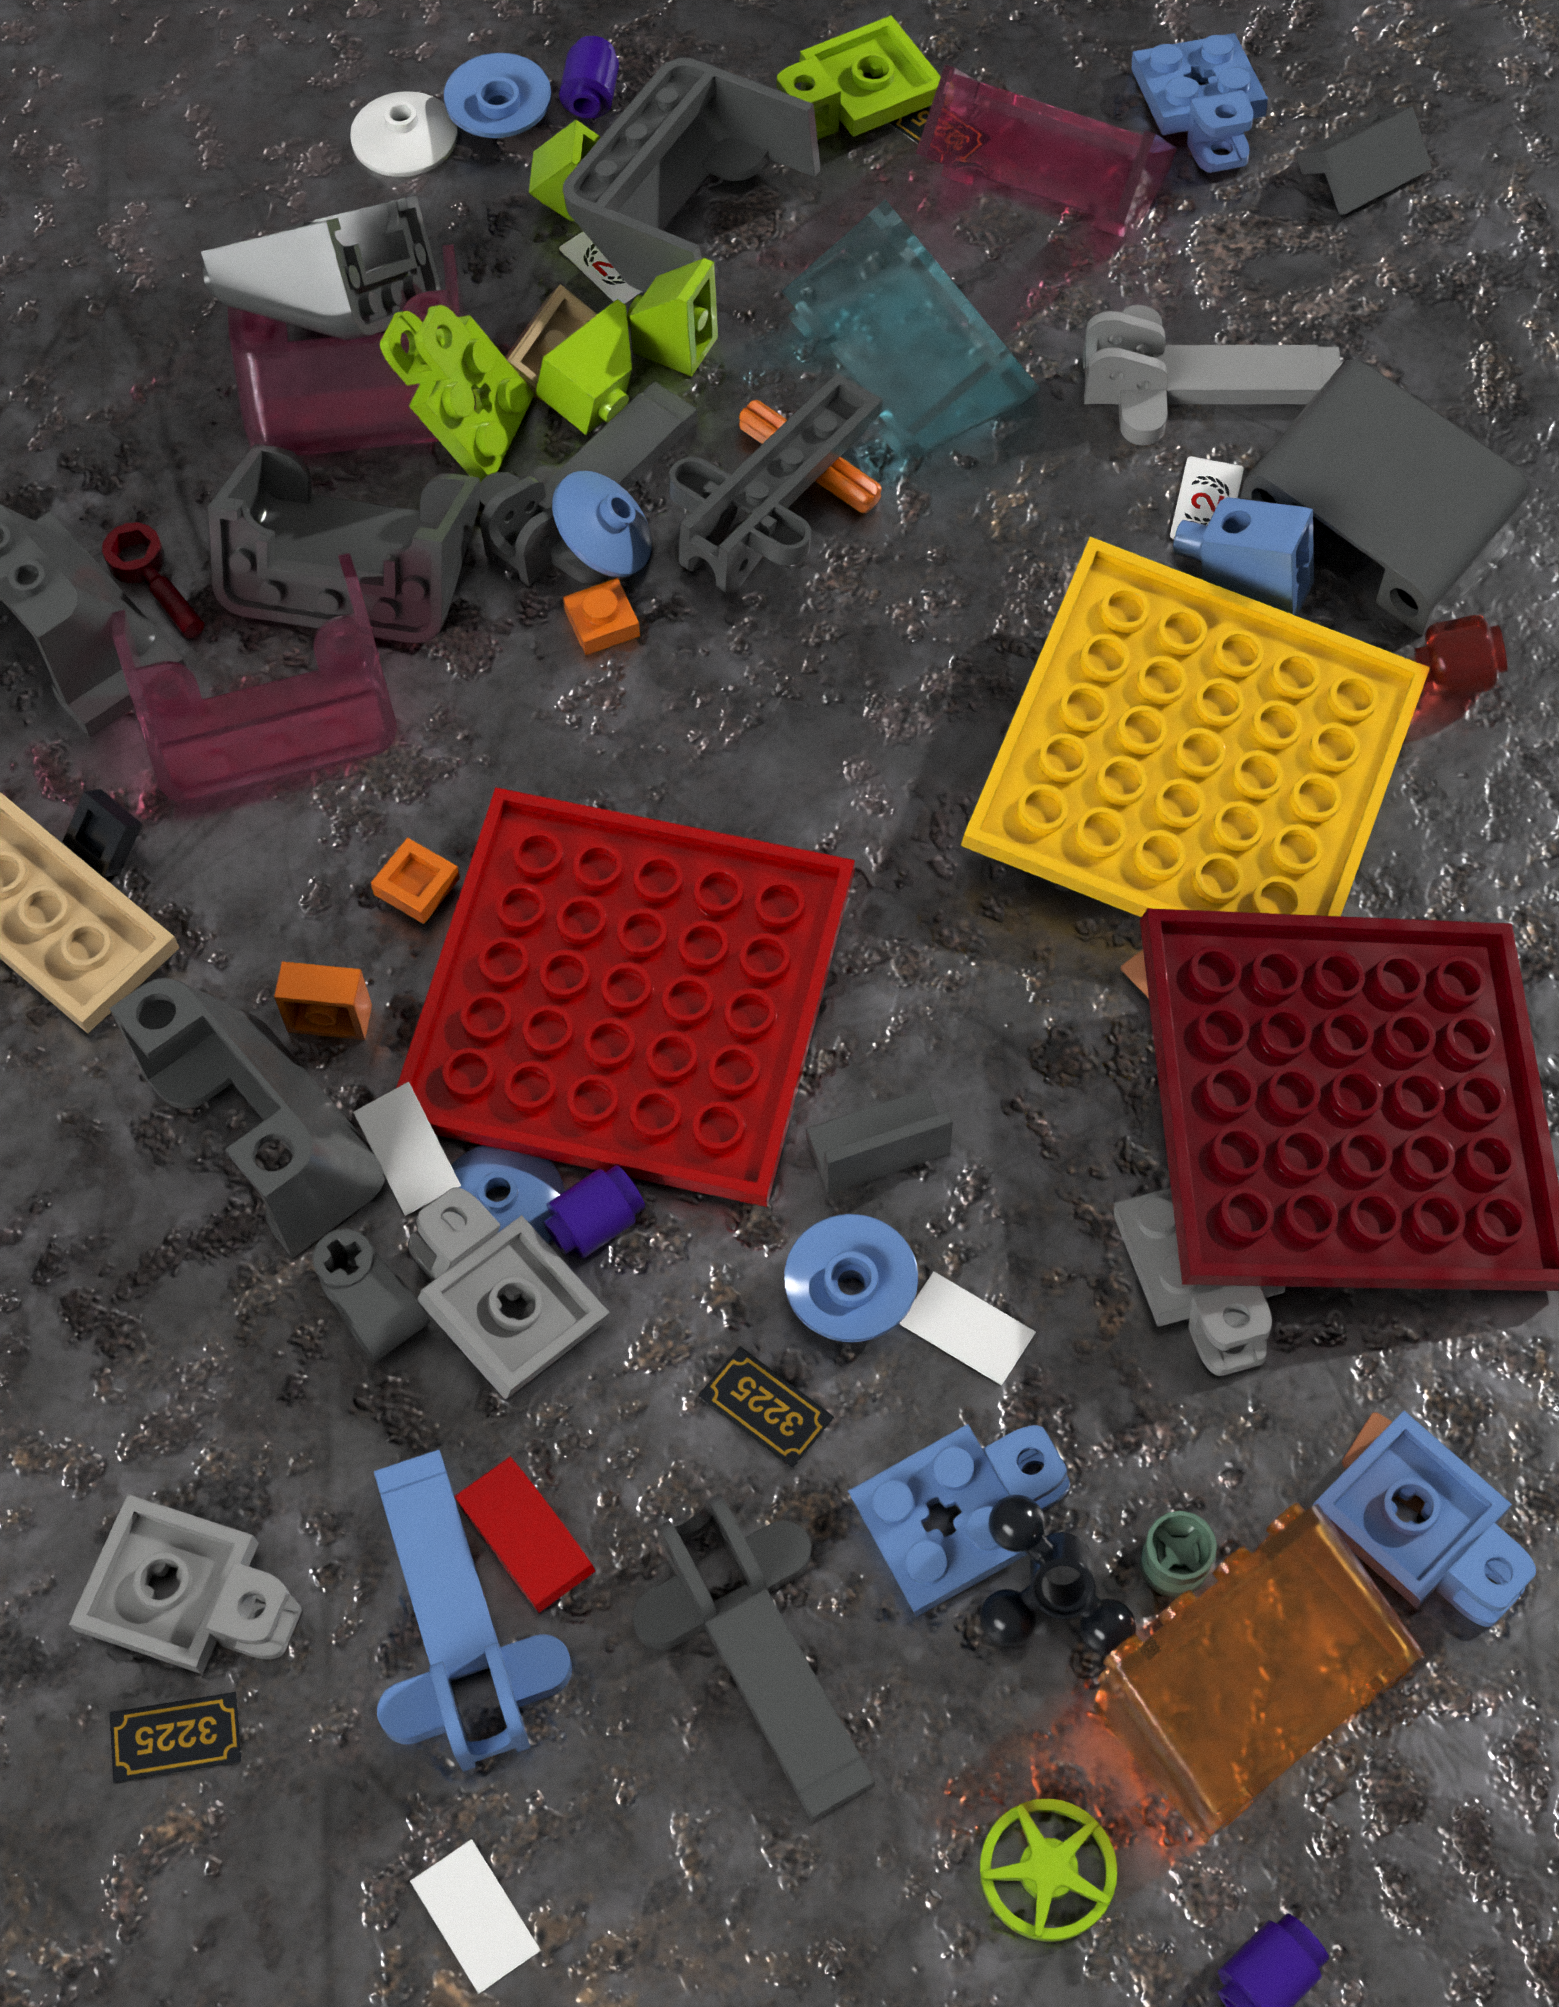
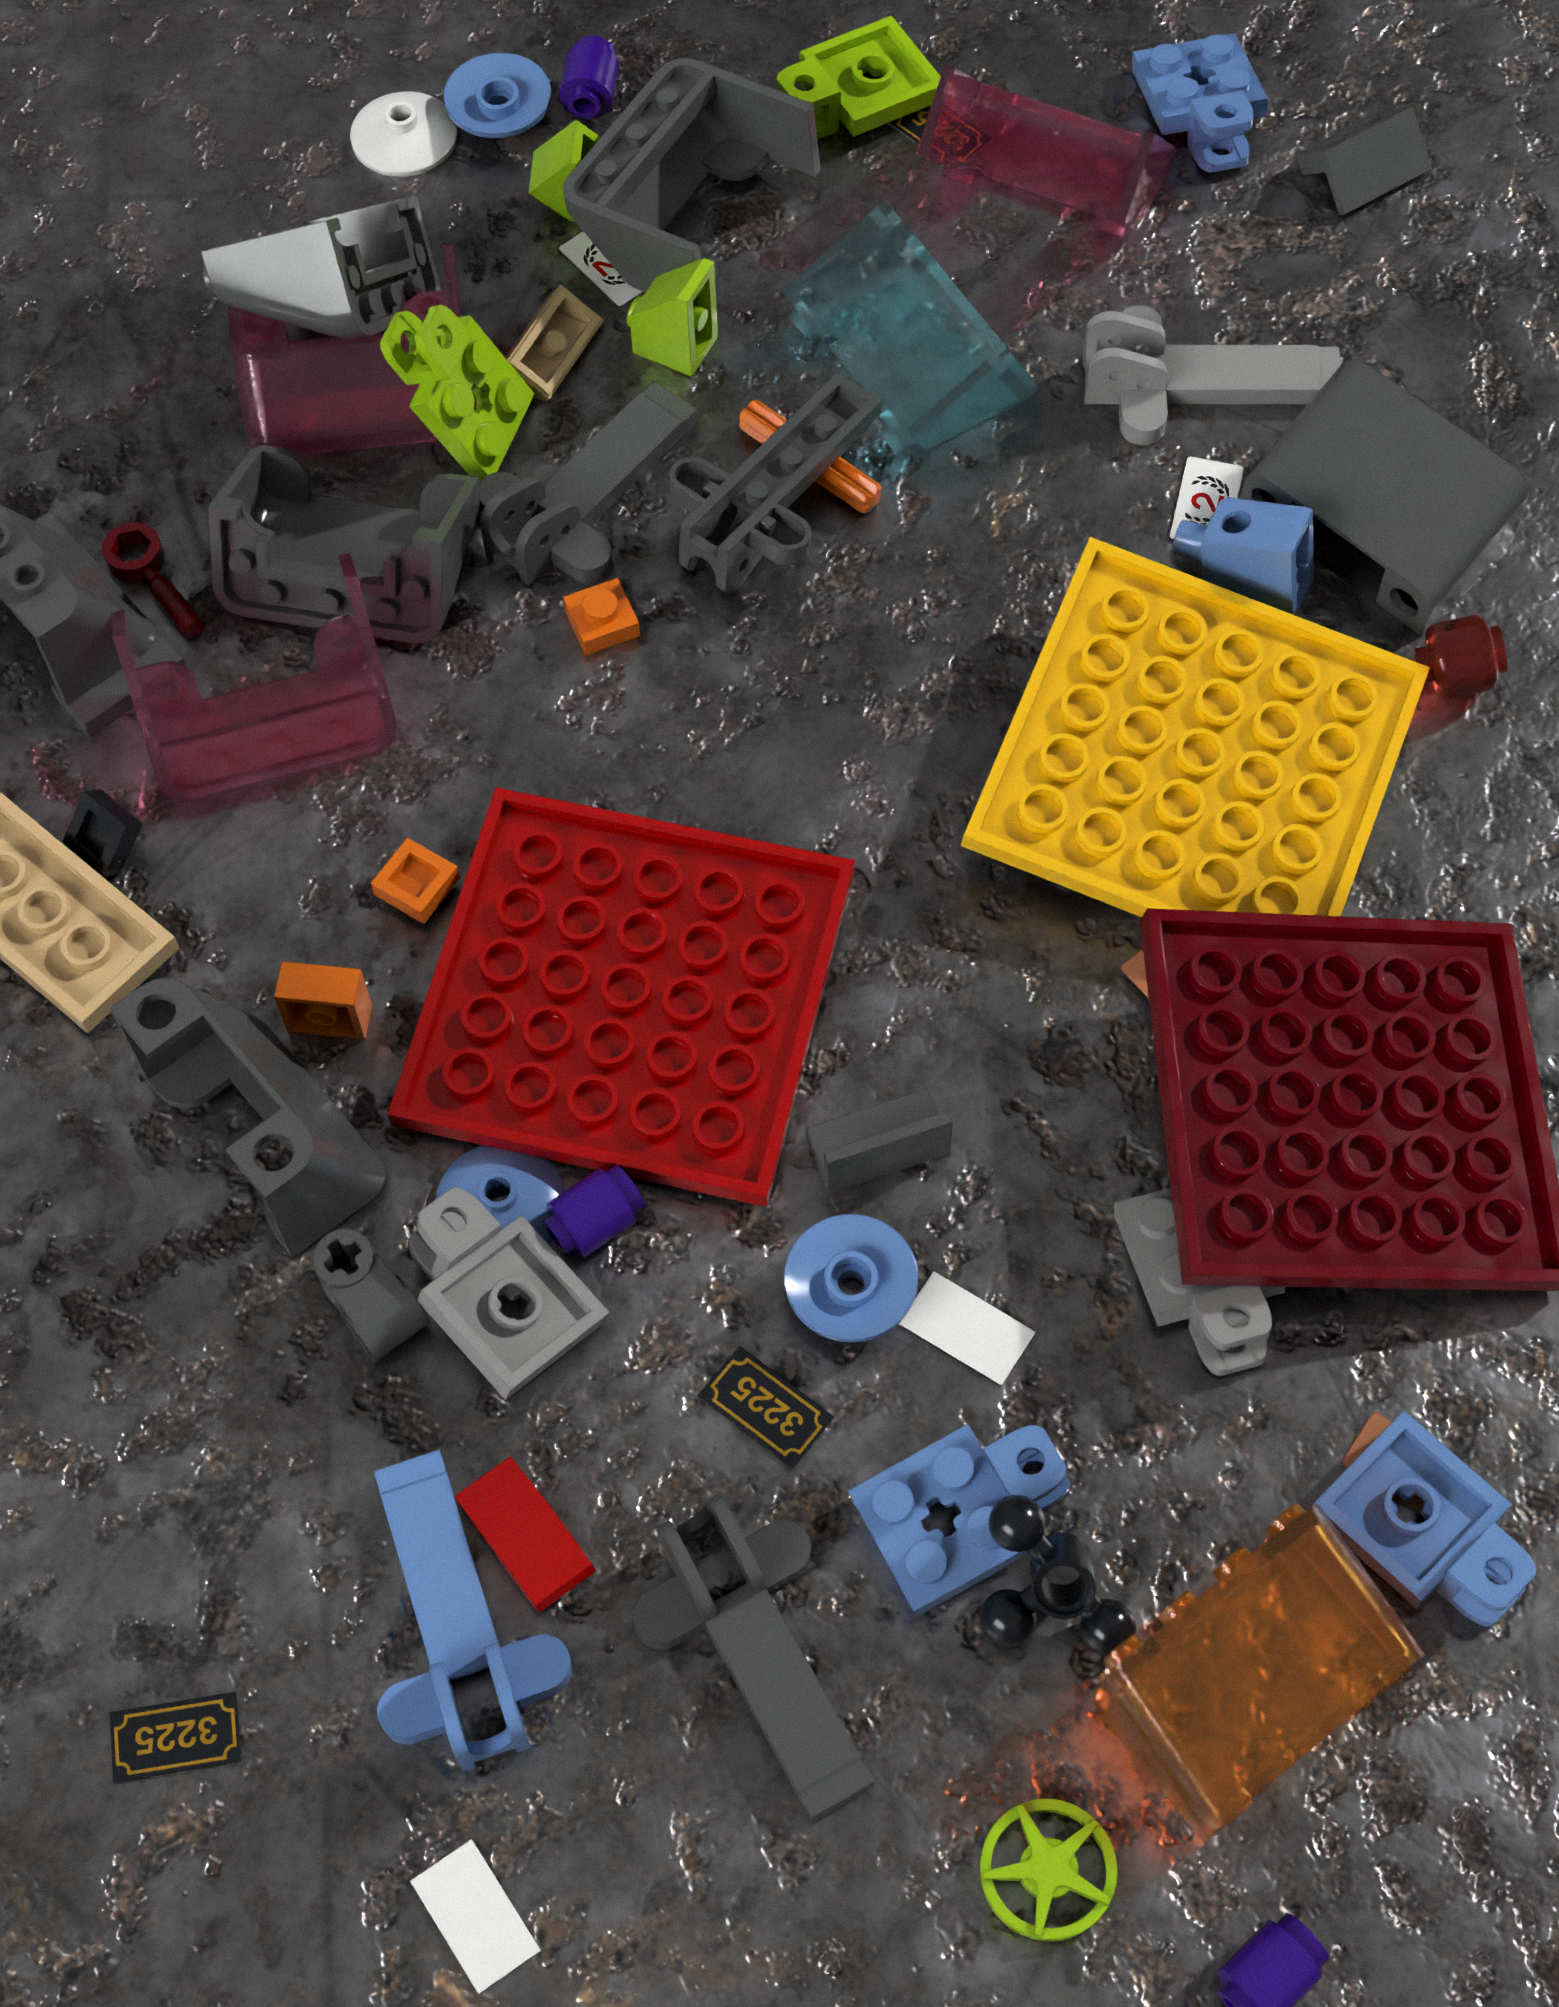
light grey plate [68,1494,302,1674] -> none
white sticker [353,1082,461,1216] -> none
lime slope [535,299,632,435] -> none
medium blue dish [552,471,652,577] -> none
sand green wheel [1139,1511,1217,1598] -> none

